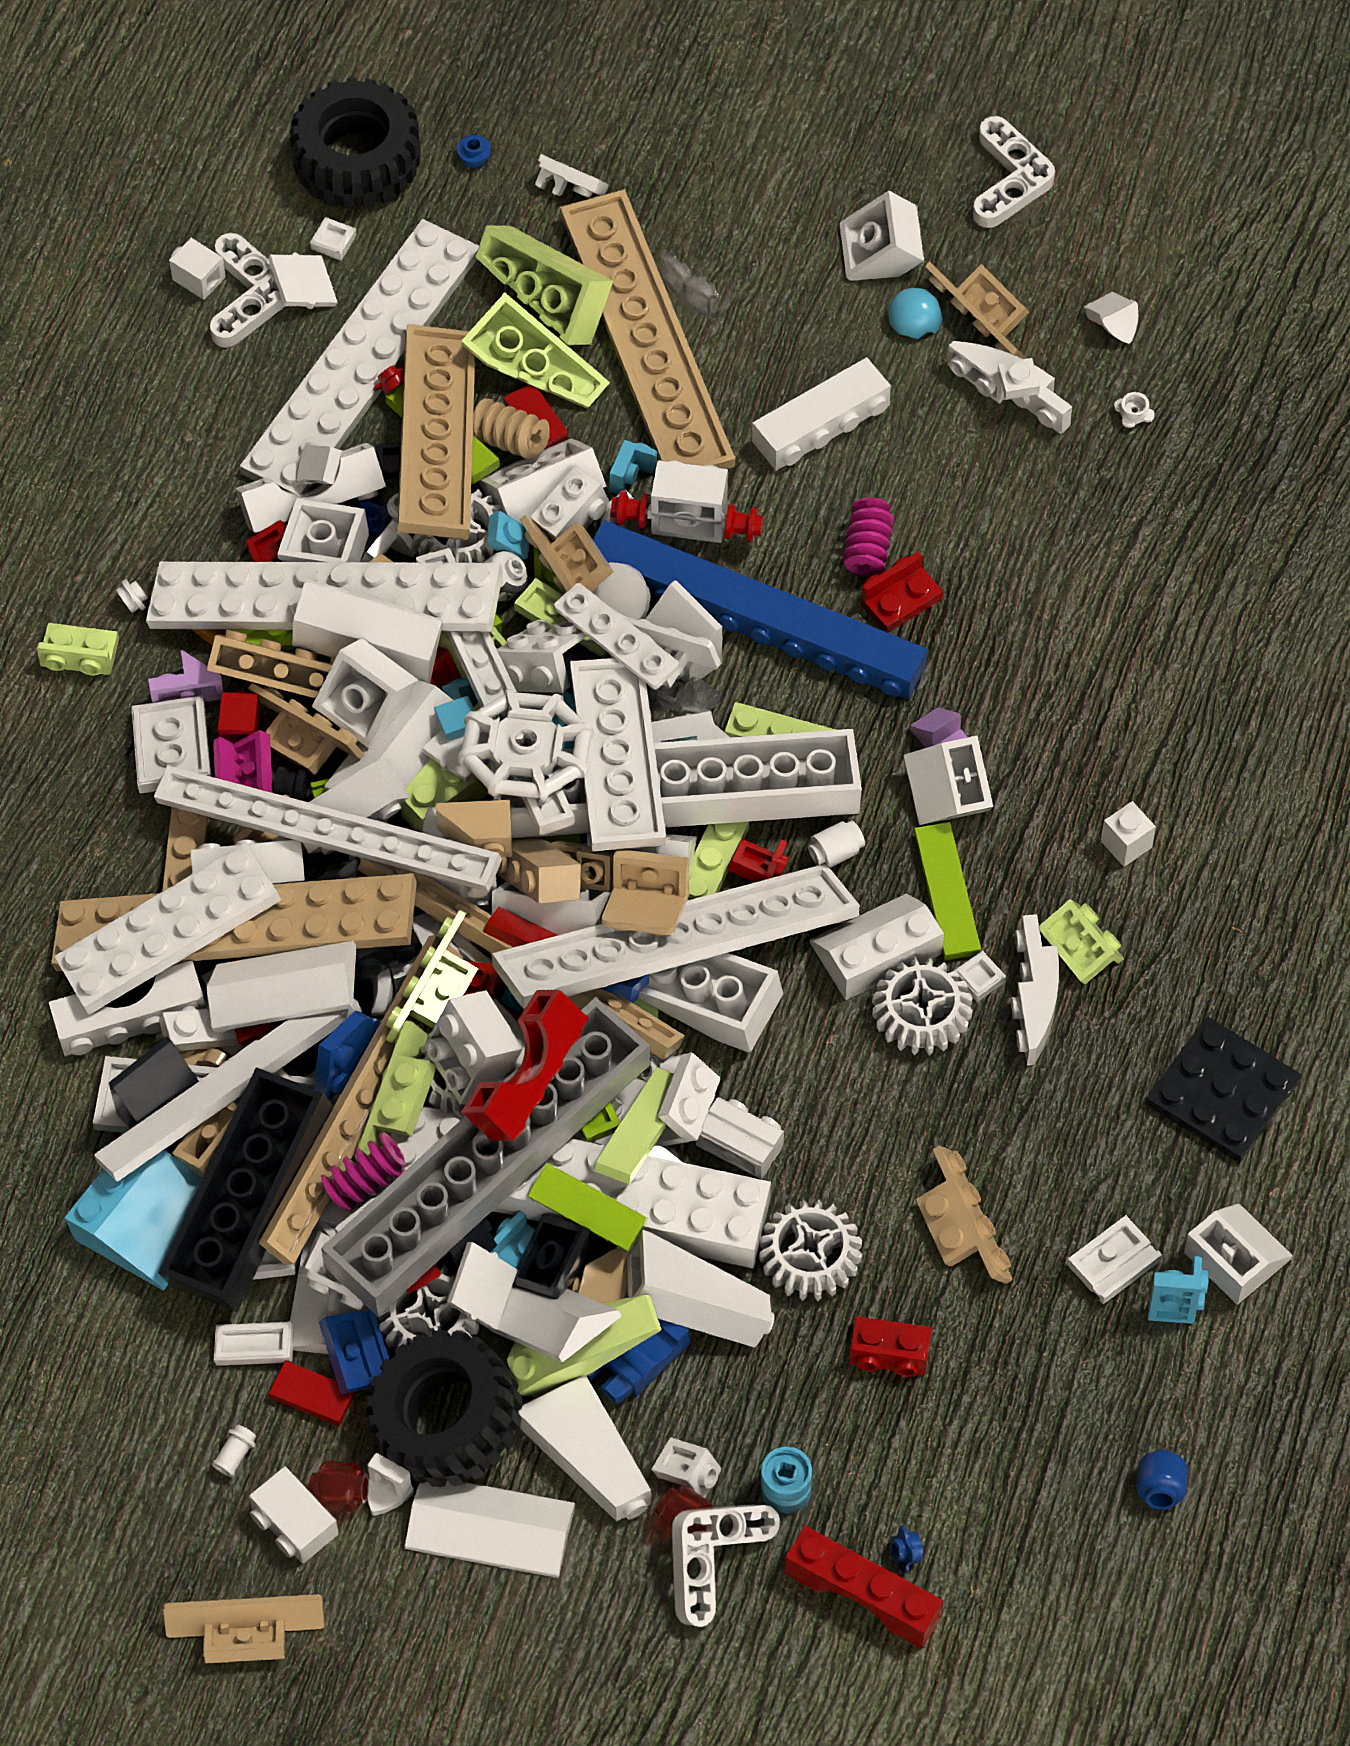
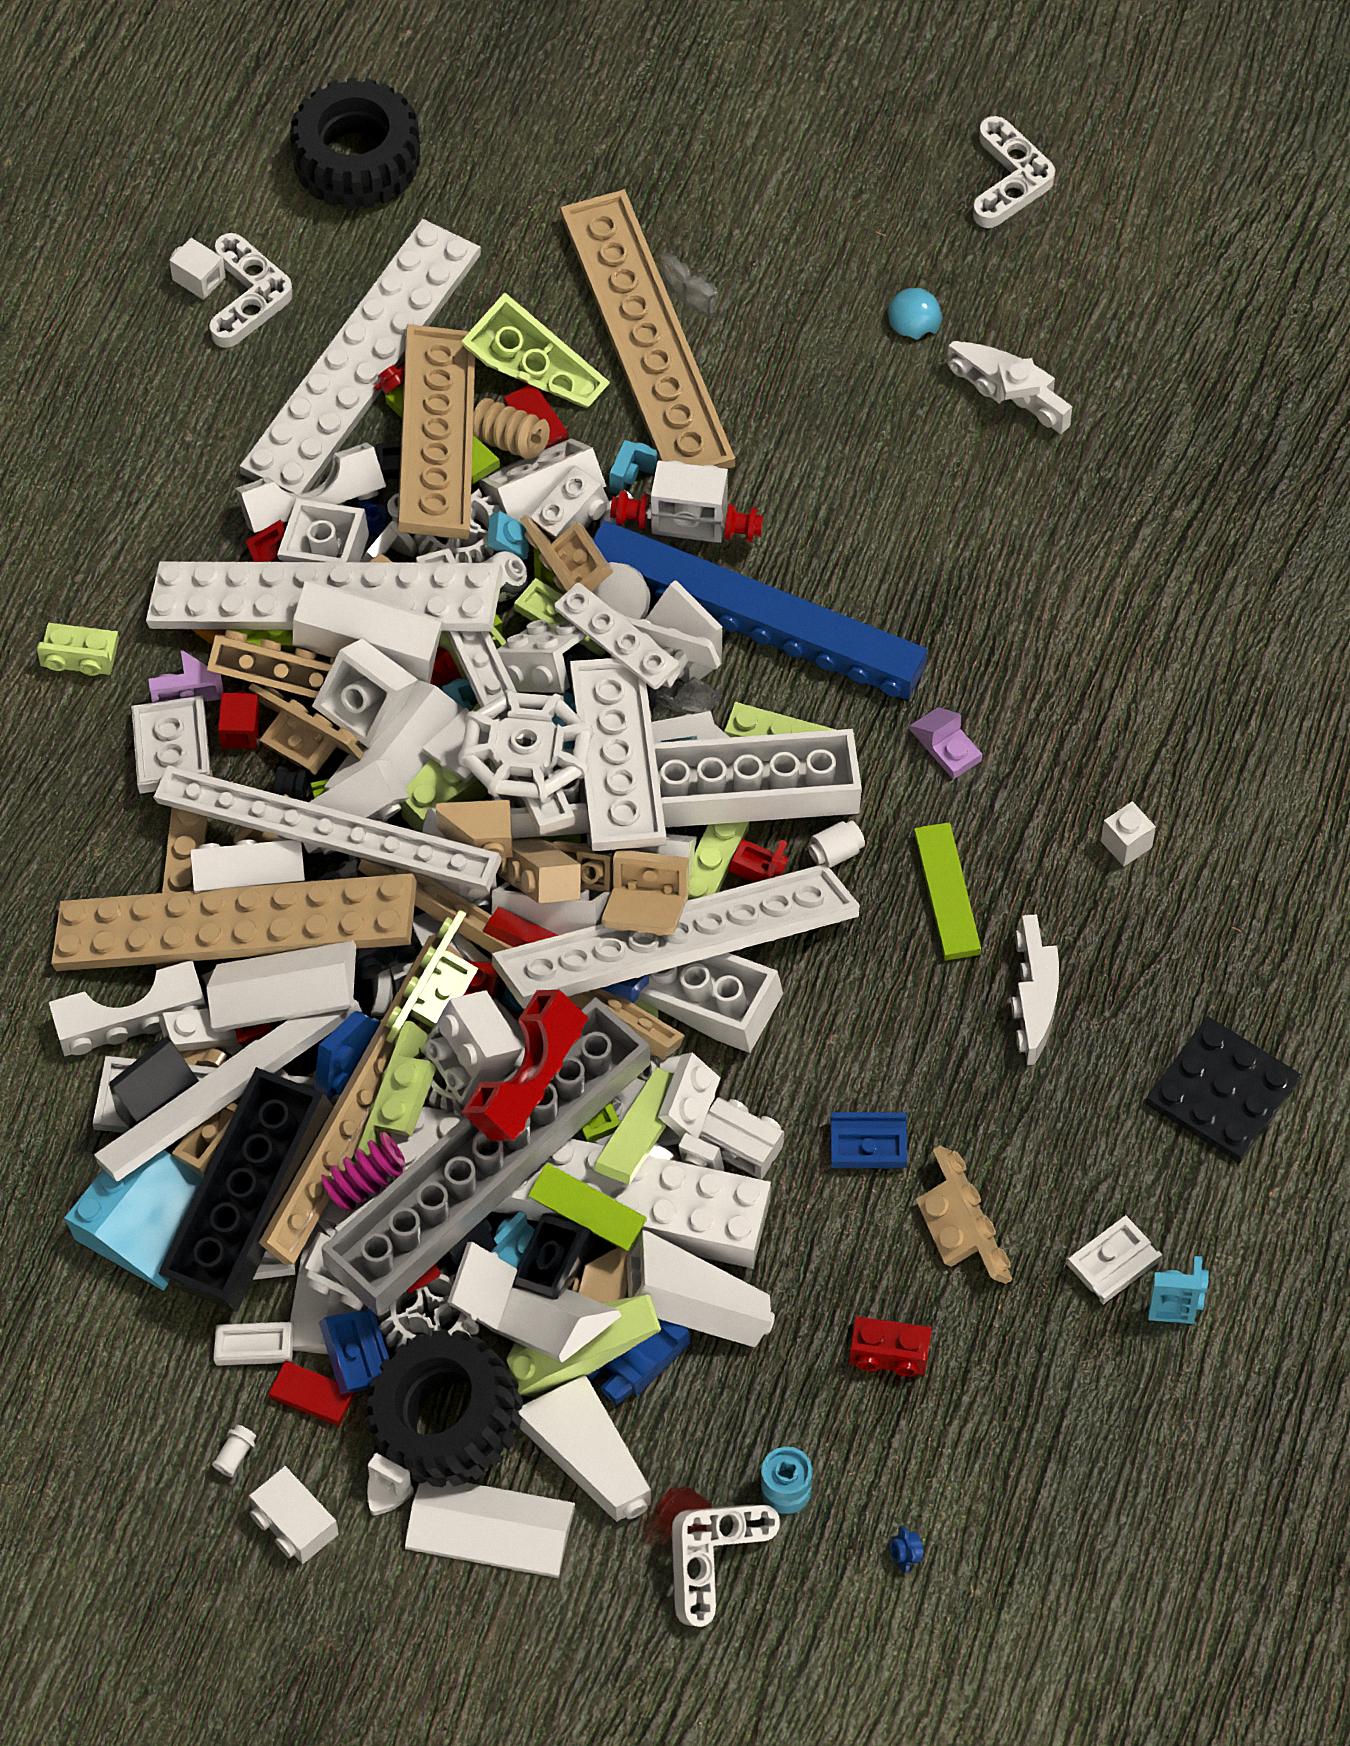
white plate [54,842,282,1015] -> none
white plate [116,579,148,613] -> none
tan bracket [163,1594,325,1663] -> none
dark pink bracket [213,730,273,793] -> none
white piece [268,253,338,309] -> none
white tile [297,442,342,485] -> none
clear red head [309,1461,369,1512] -> none
white tile [310,217,356,261] -> none
medium azure tile [434,695,475,742] -> none
blue plate [457,135,491,168] -> none
yellowish green wedge [476,225,613,345] -> none
white plate [536,154,609,199] -> none
white bracket [652,1437,721,1500] -> none
white brick [752,357,891,471] -> none
white gear [759,1199,862,1301] -> none
red arch [785,1526,944,1649] -> none
white slope [810,893,944,1001] -> none
white slope [840,191,924,281] -> none
dark pink piece [842,497,894,577] -> none
red bracket [861,552,944,633] -> none
white gear [872,958,972,1056] -> none
white slope [903,736,993,826] -> none
tan bracket [925,261,1029,359] -> none
white tile [954,951,1006,1002] -> none
yellowish green bracket [1039,899,1124,985] -> none
white tile [1084,292,1138,343] -> none
white plate [1114,392,1155,428] -> none
blue head [1136,1449,1188,1510] -> none
white slope [1184,1204,1293,1305] -> none
none -> white plate [679,1133,724,1171]
none -> blue plate [831,1112,907,1168]

